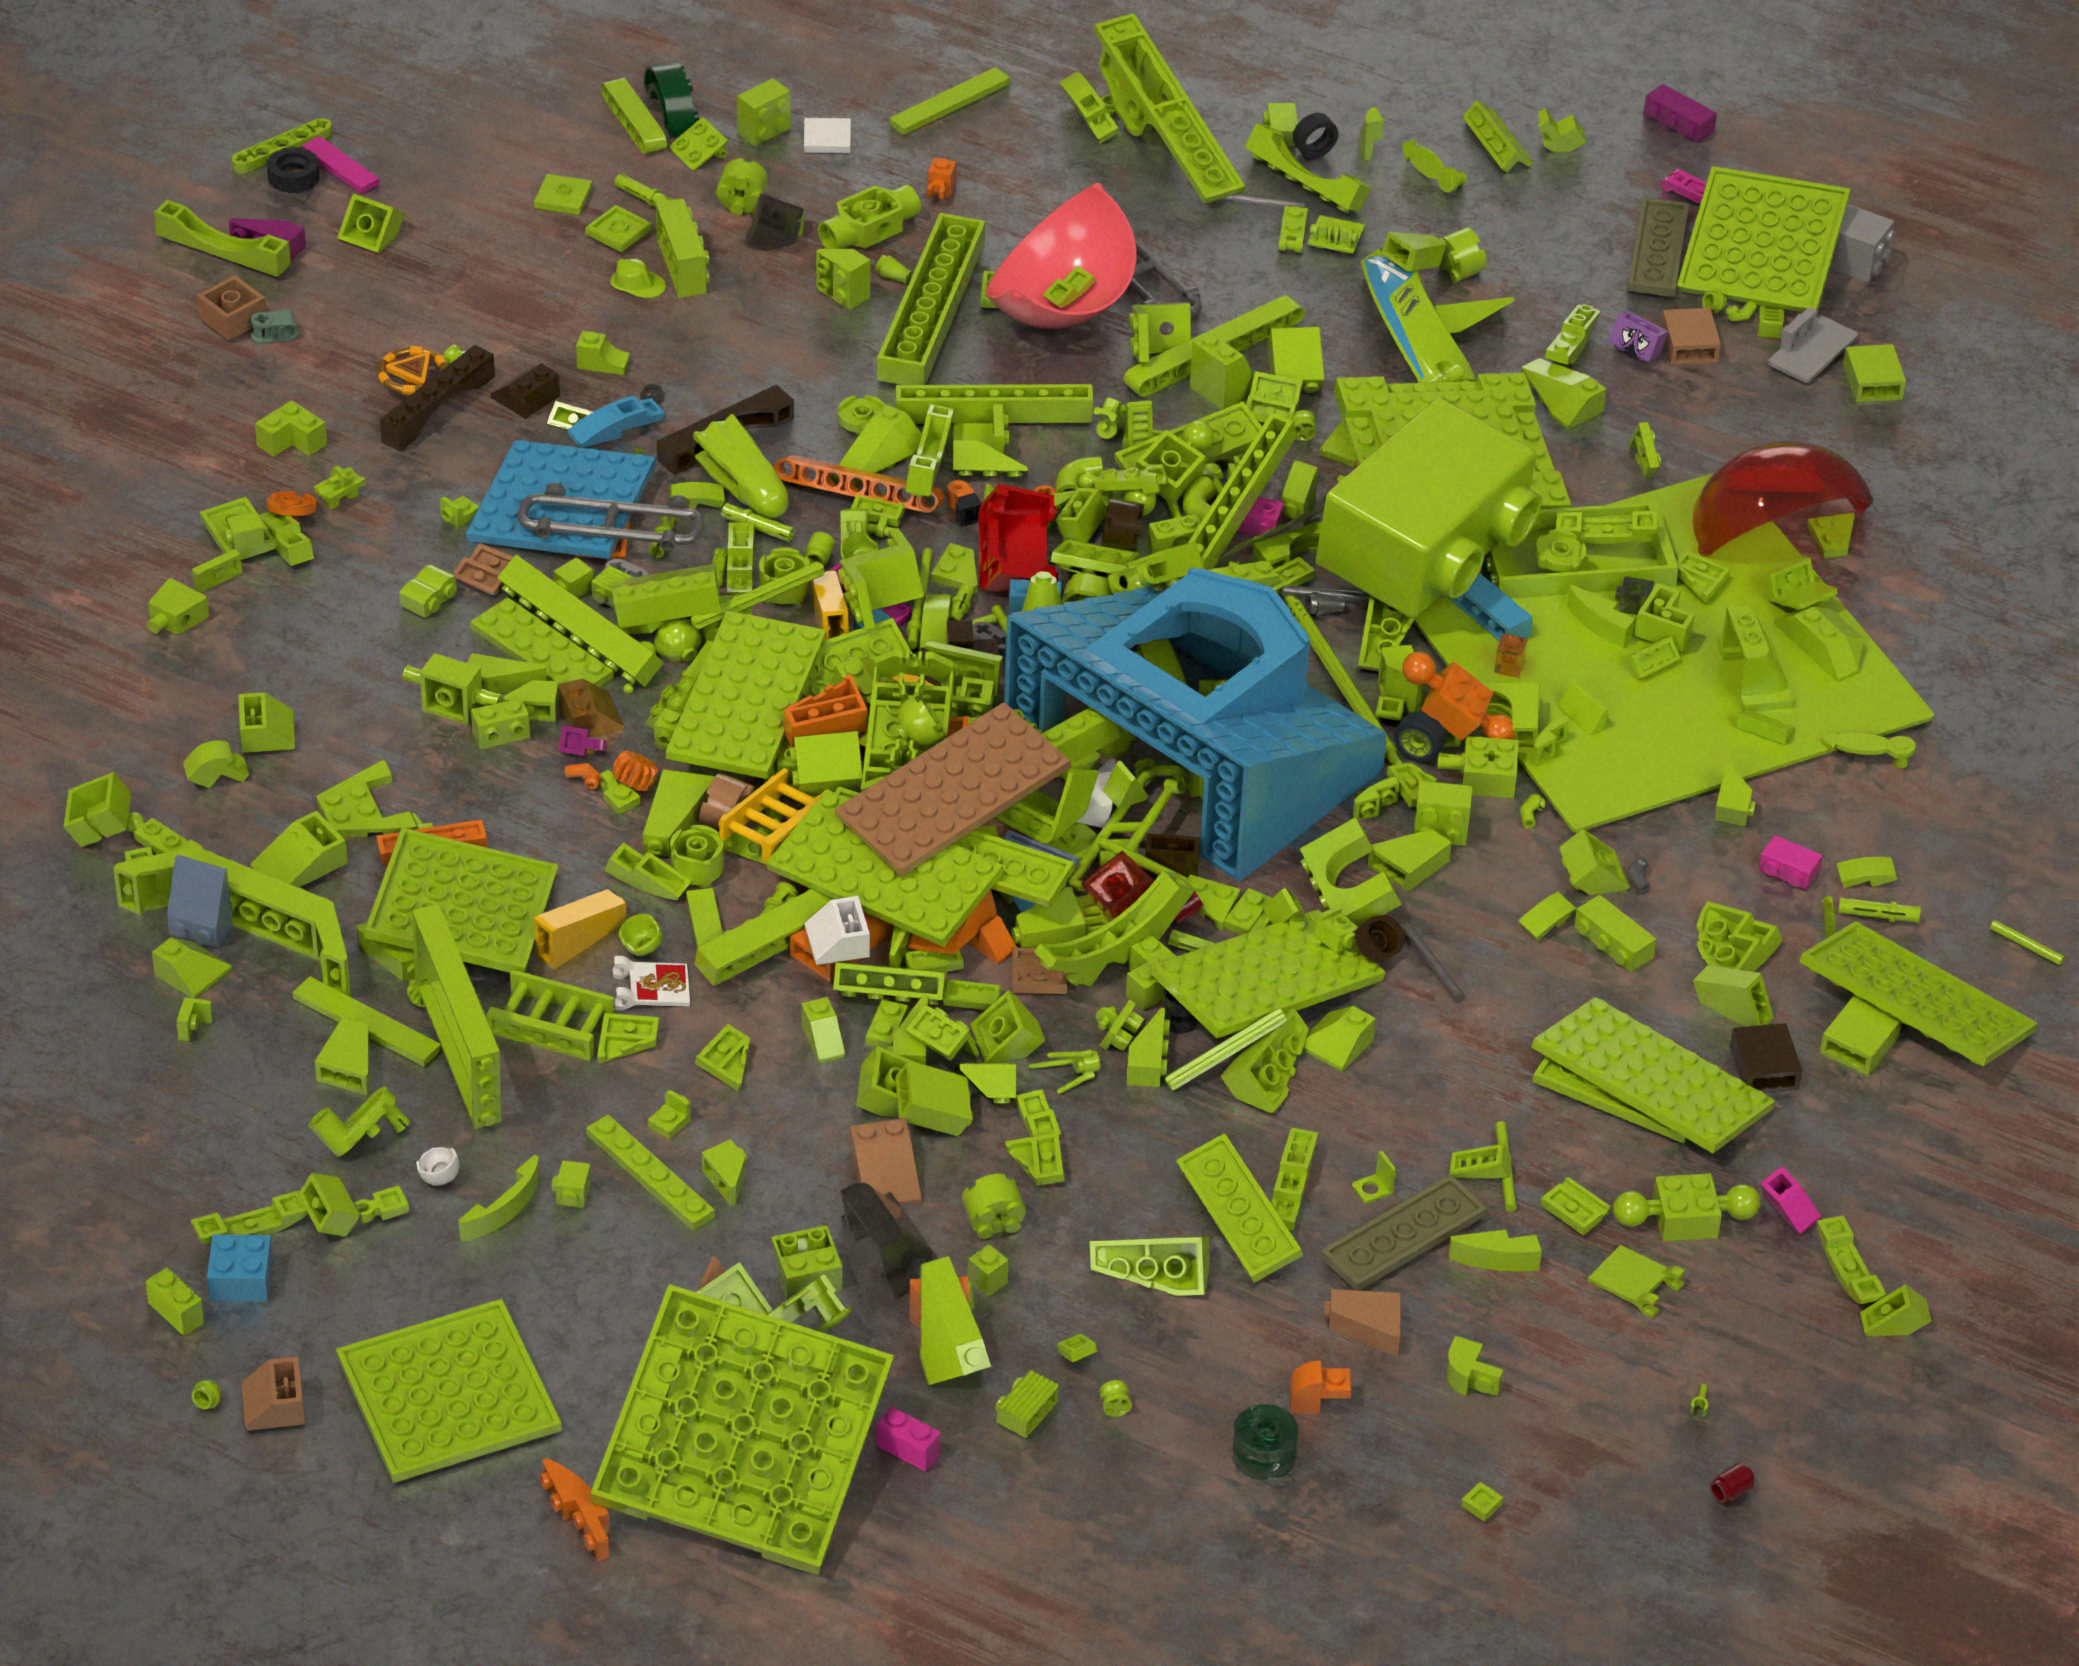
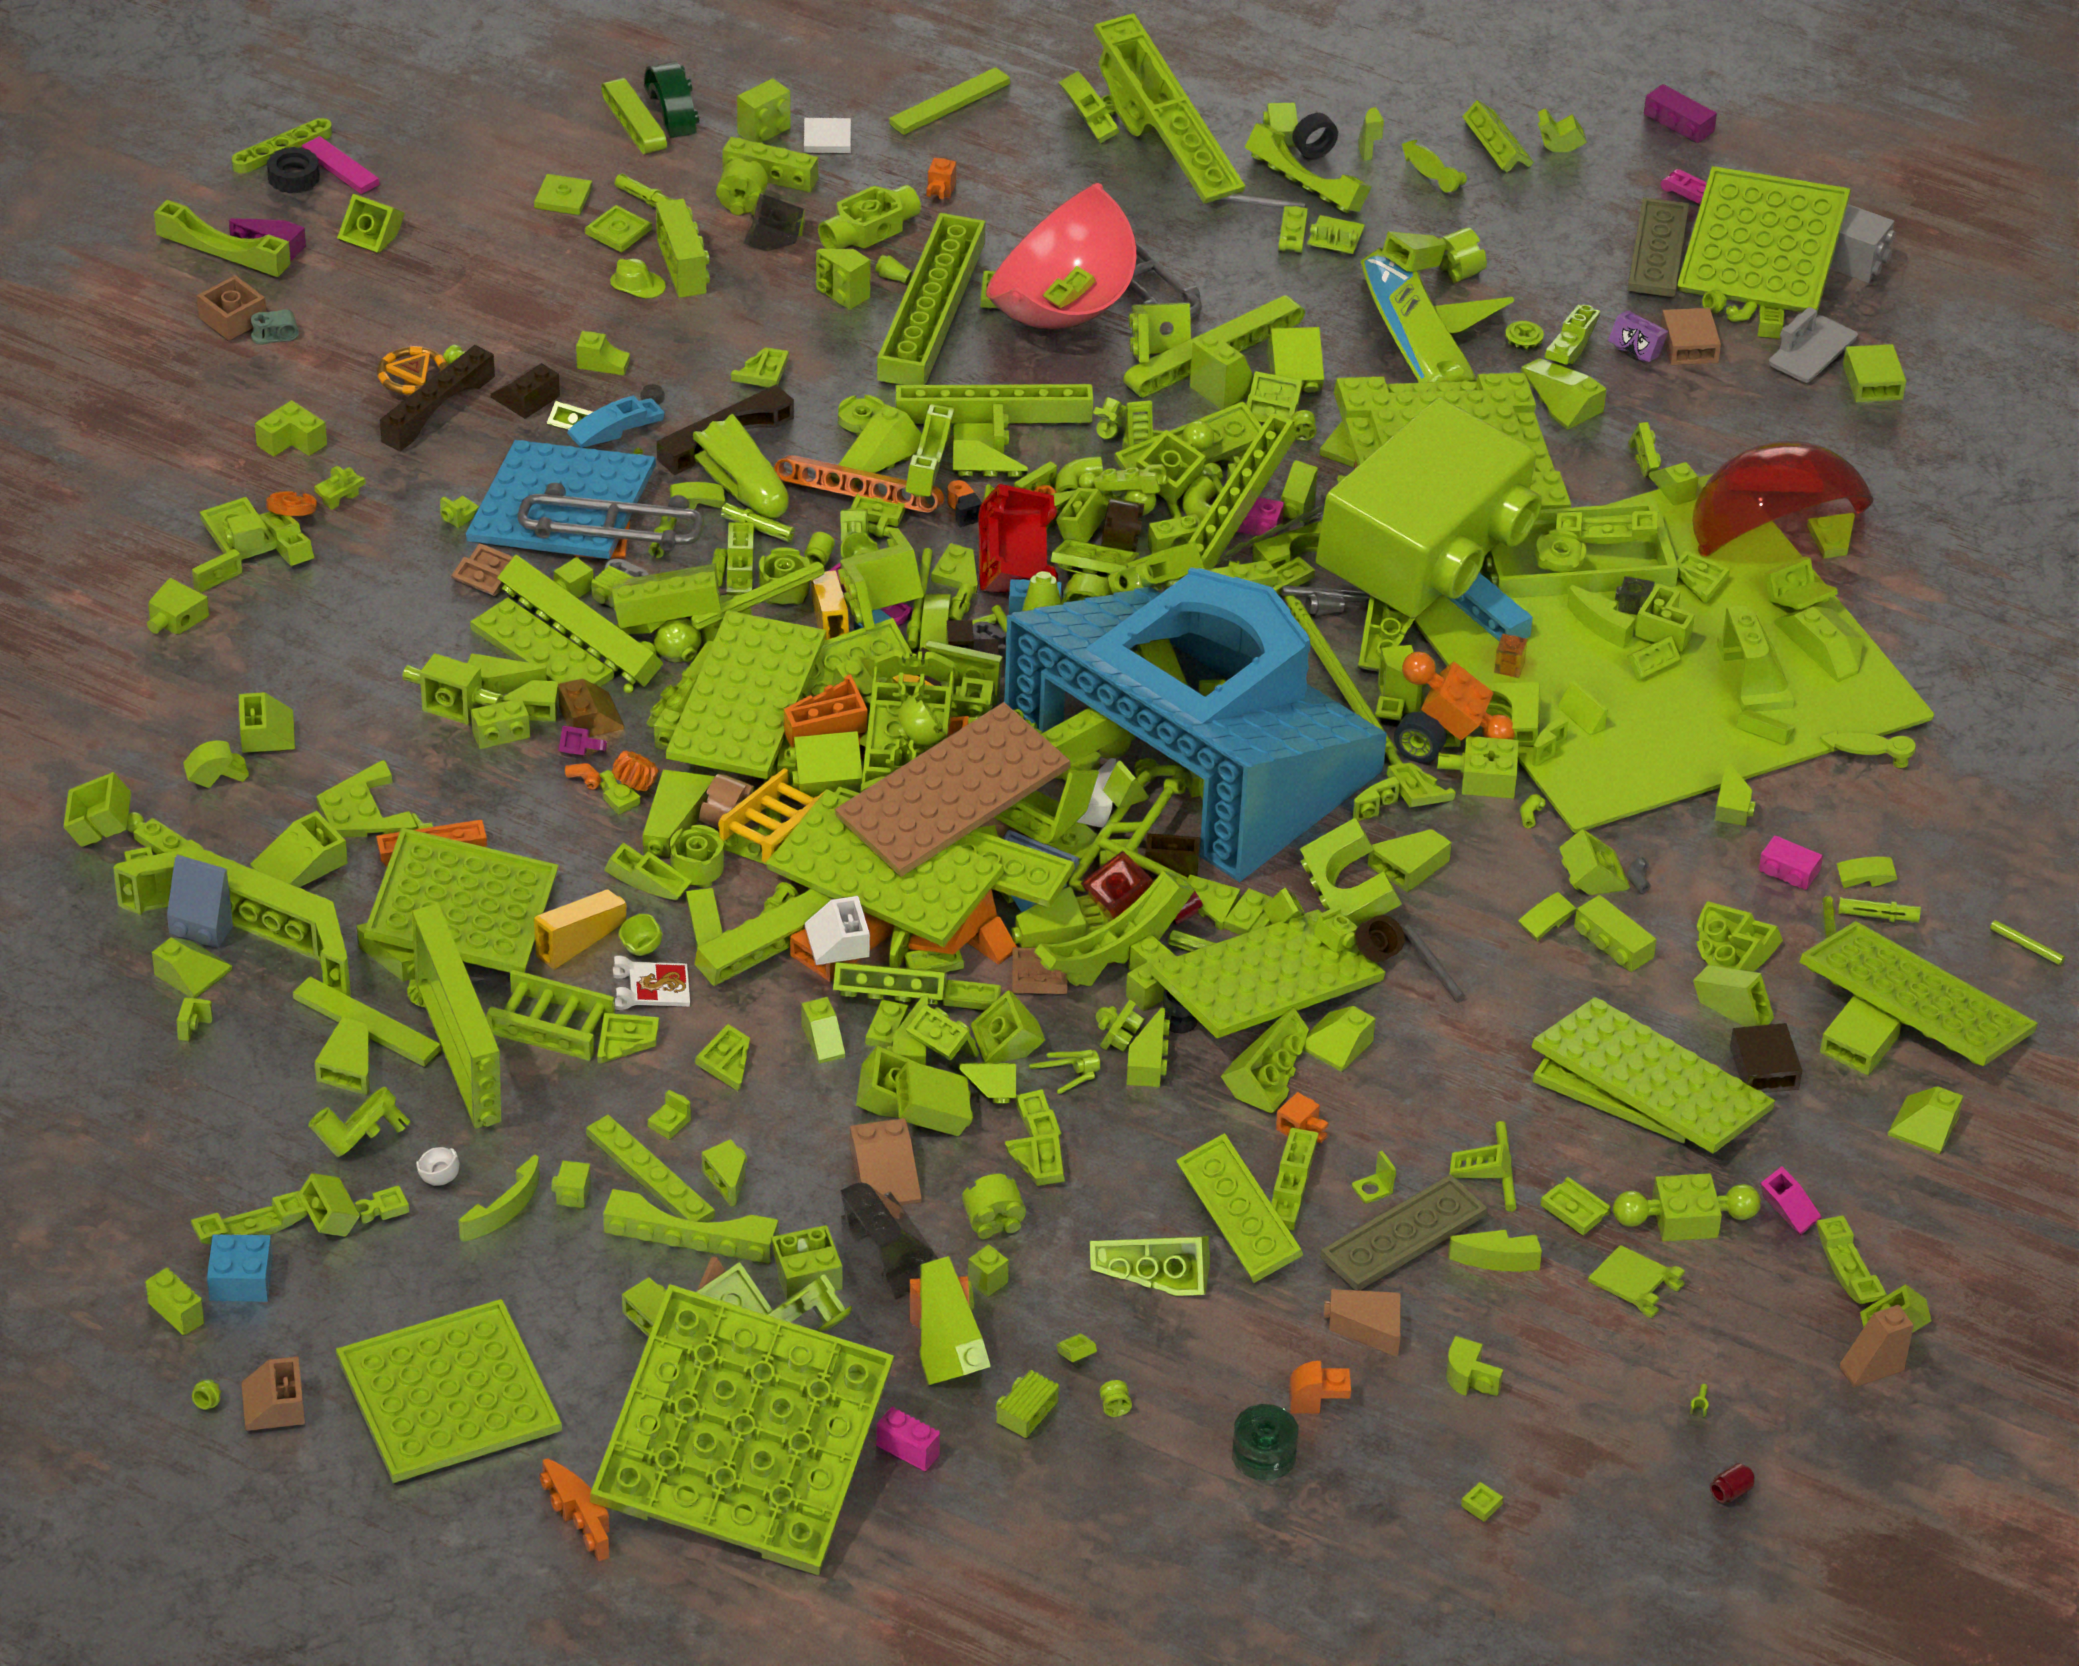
lime brick [399,564,457,618] -> none
lime hinge [668,117,729,172] -> none
lime axle [1165,1008,1287,1090] -> none
lime brick [1414,781,1472,846] -> none
none -> lime arch [603,1189,779,1264]
none -> lime brick [622,1277,666,1337]
none -> lime brick [722,137,818,193]
none -> lime wing [731,347,789,388]
none -> lime plate [1014,461,1057,491]
none -> orange brick [1276,1092,1329,1144]
none -> lime gear [1505,321,1544,350]
none -> lime slope [1649,462,1699,506]
none -> medium nougat slope [1839,1305,1914,1388]
none -> lime slope [1888,1086,1963,1154]

